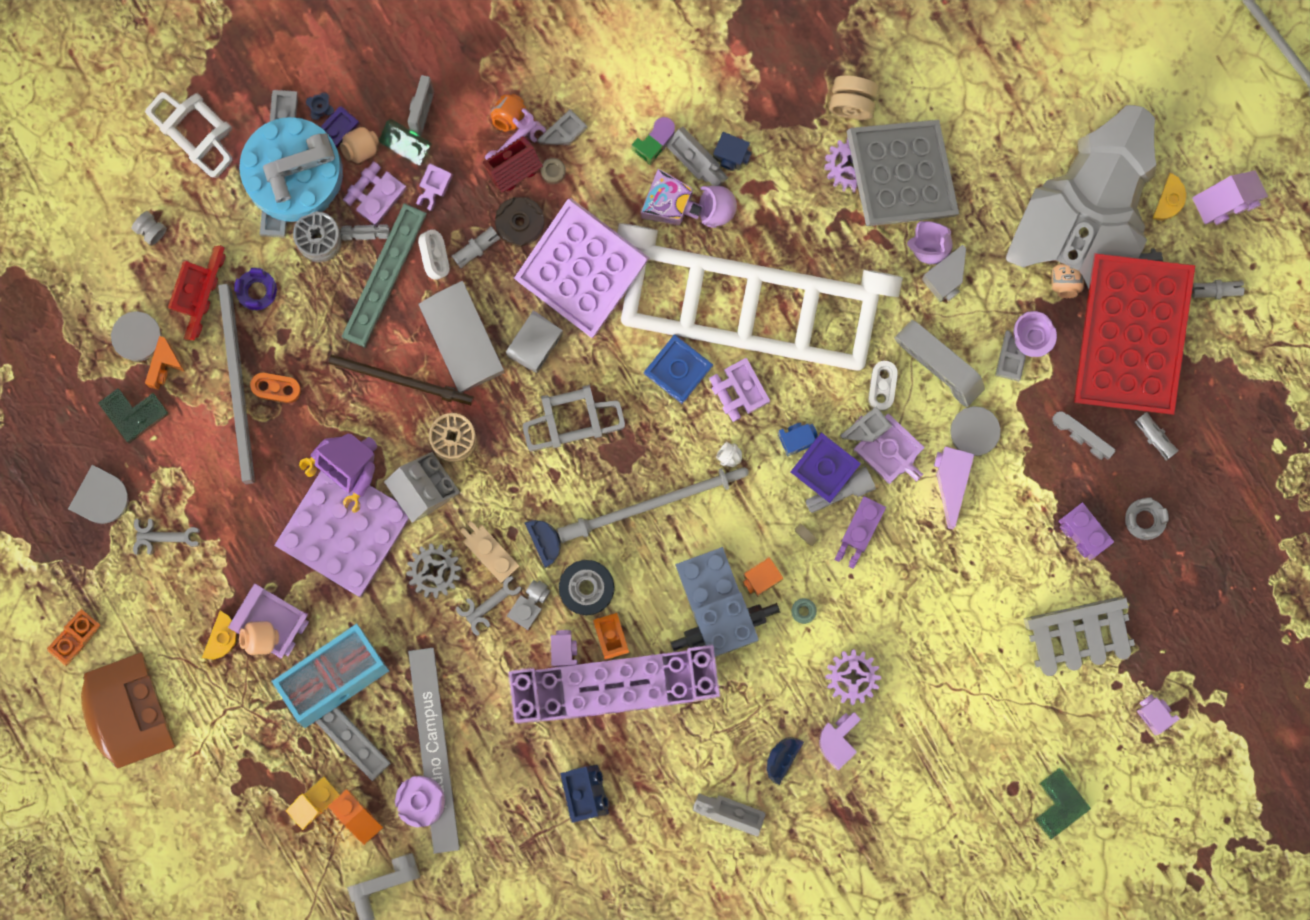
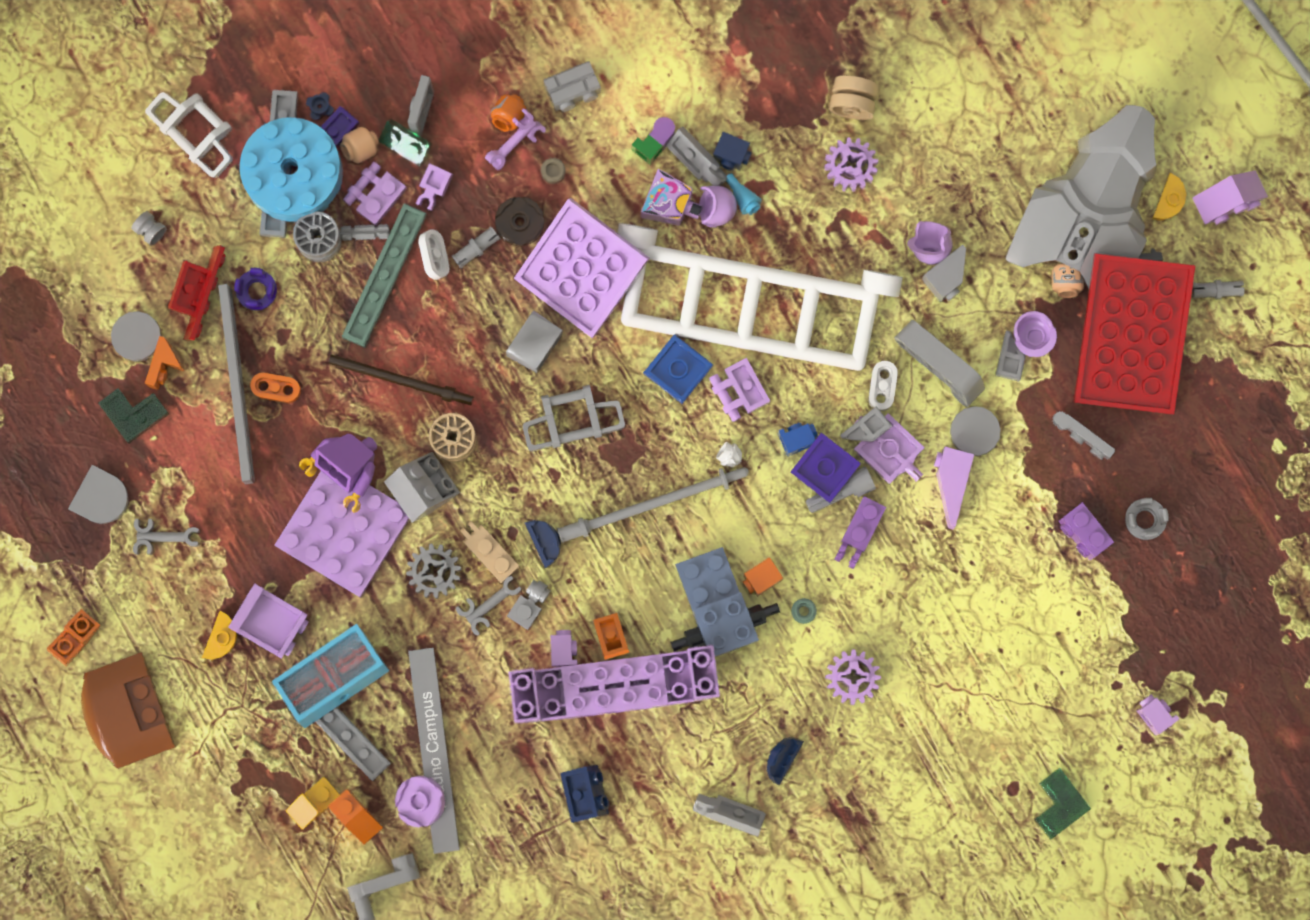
light nougat head [239,621,279,655] -> none
light grey beam [263,133,335,203] -> none
light grey slope [419,281,505,393] -> none
dark red brick [483,136,543,193] -> none
light grey tile [538,109,588,145] -> none
black wheel [559,560,615,616] -> none
dark tan tile [795,523,818,546] -> none
lavender brick [819,713,861,770] -> none
light grey plate [847,120,959,226] -> none
light grey fence [1024,596,1135,676] -> none
light grey pin [1134,412,1179,461] -> none
none -> light grey brick [544,61,601,112]
none -> medium azure cone [726,173,762,215]

